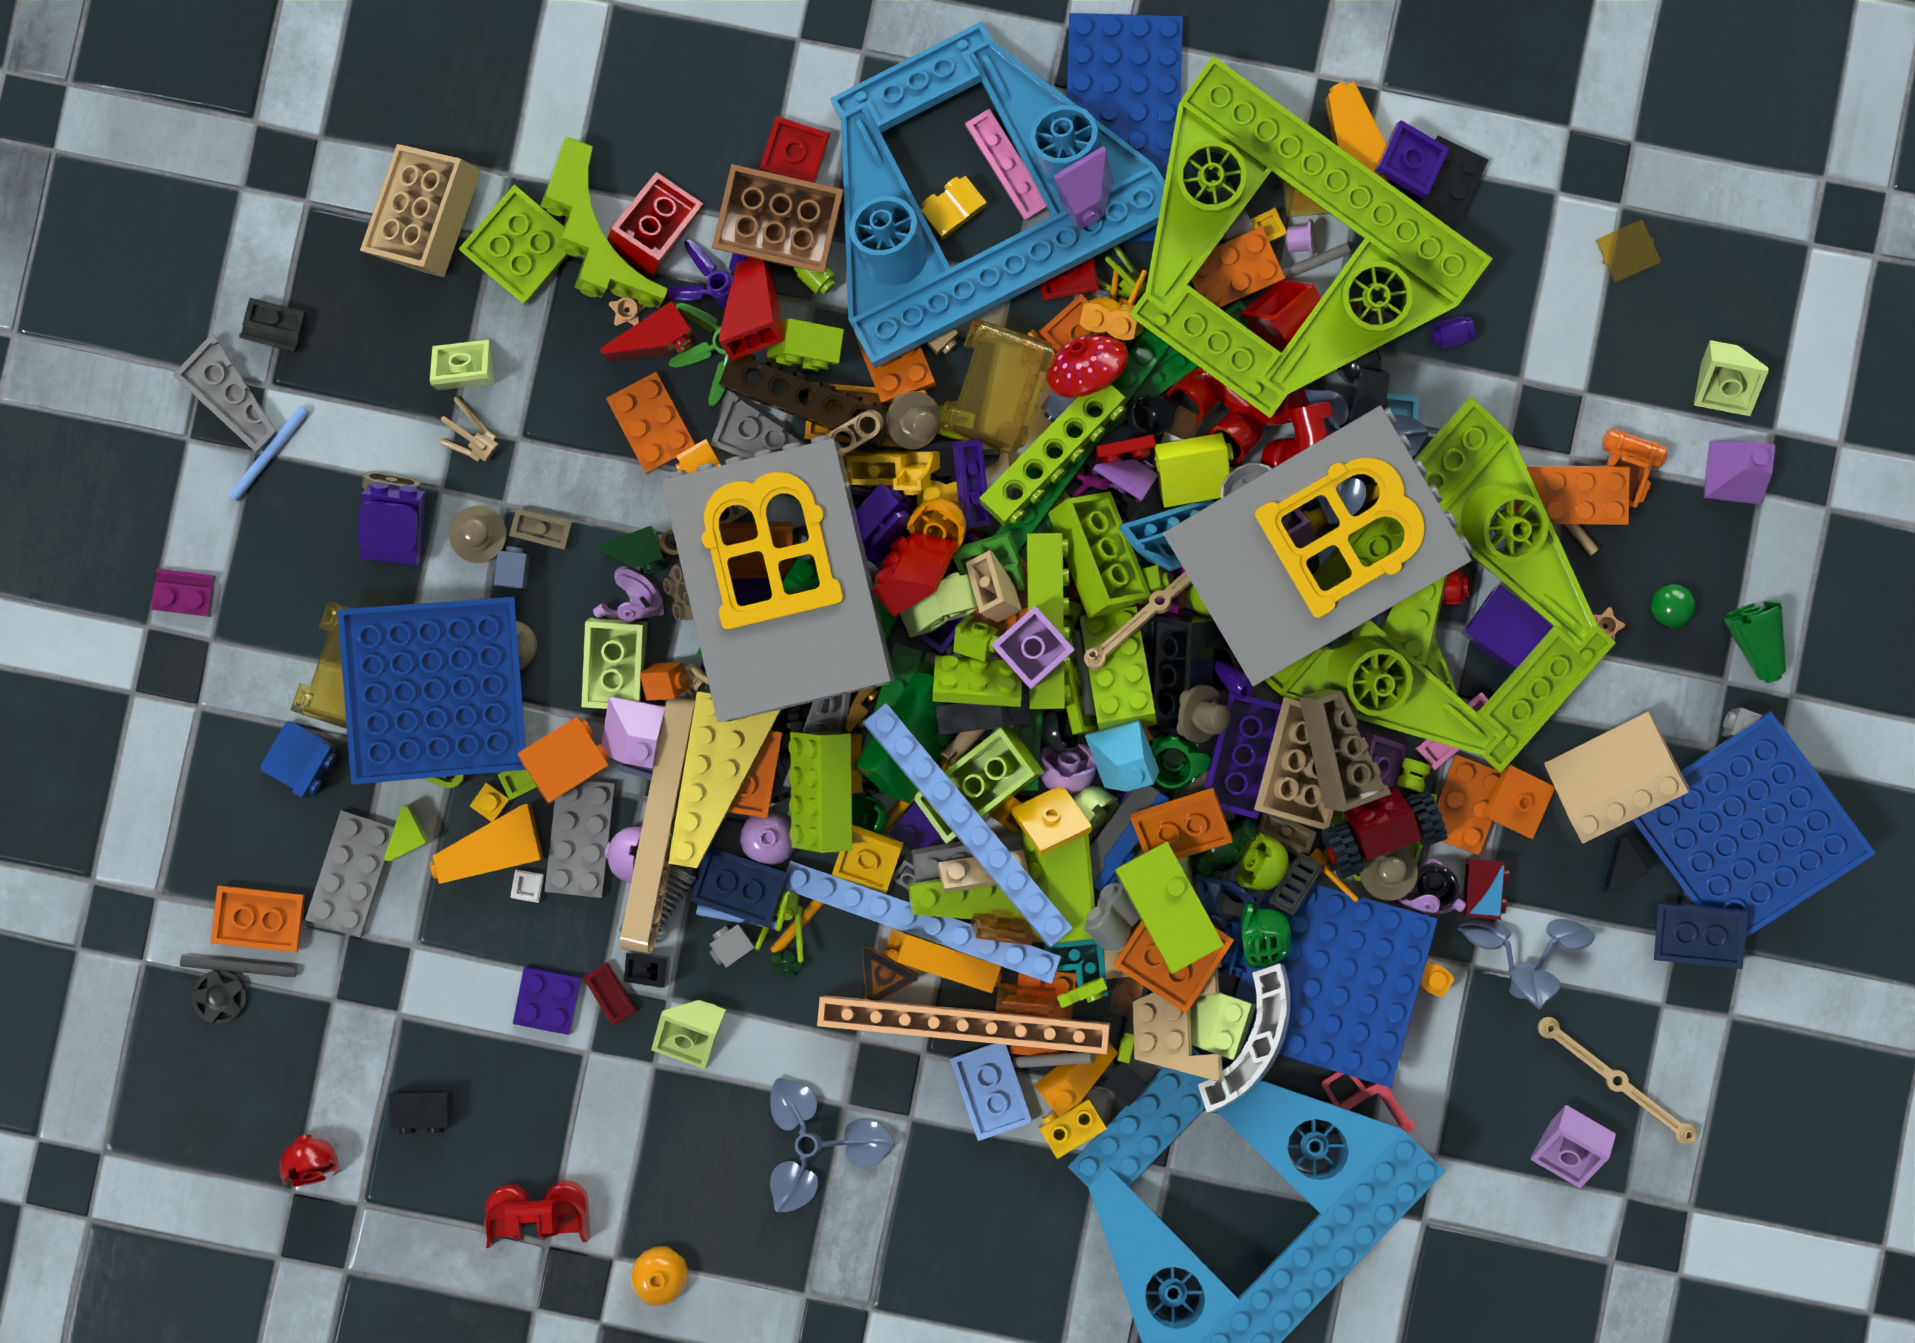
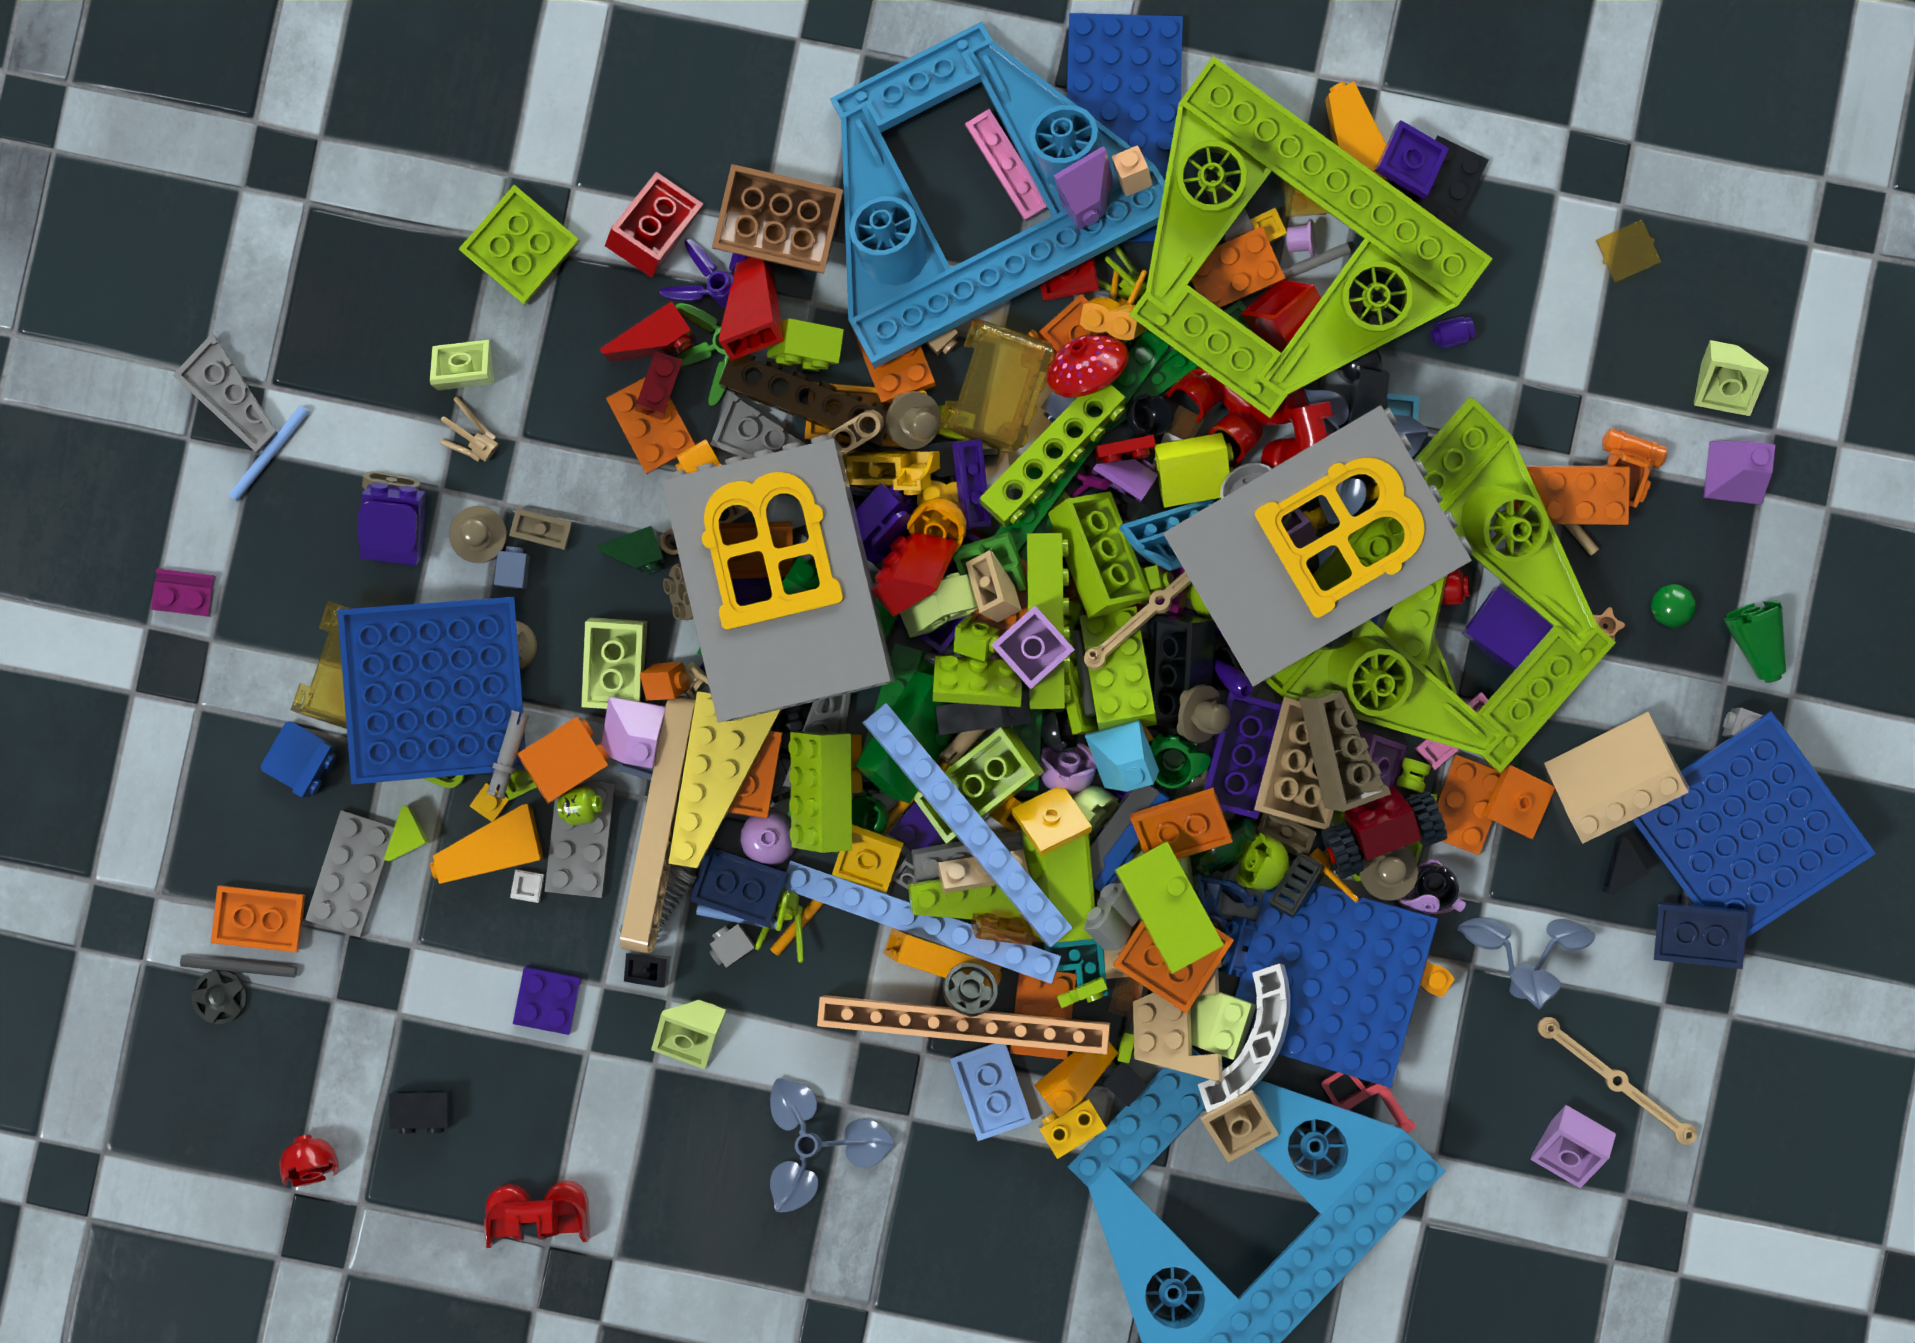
pearl dark grey plate [239,297,307,353] -> none
tan slope [360,144,481,278] -> none
lime arch [540,136,667,308] -> none
dark red tile [583,962,638,1026] -> none
lavender helmet [593,566,664,623] -> none
lavender cylinder [605,827,642,883] -> none
light nougat plate [609,296,645,326] -> none
light orange cylinder [631,1247,689,1306] -> none
red plate [759,116,831,183] -> none
dark green plant [771,950,803,979] -> none
lime brick [794,265,836,295] -> none
pearl gold slope [845,686,880,733] -> none
black piece [862,945,919,1000] -> none
yellow brick [921,176,987,241] -> none
clear orange plate [995,983,1055,1018] -> none
light grey bar [1013,1052,1095,1068] -> none
green piece [1241,904,1292,969] -> none
dark red brick [1461,858,1509,920] -> none
none -> light grey pin [486,710,530,799]
none -> lime head [557,786,603,826]
none -> dark red brick [635,351,682,420]
none -> pearl dark grey wheel [943,962,998,1017]
none -> light nougat brick [1111,145,1152,197]
none -> tan slope [1200,1089,1279,1163]

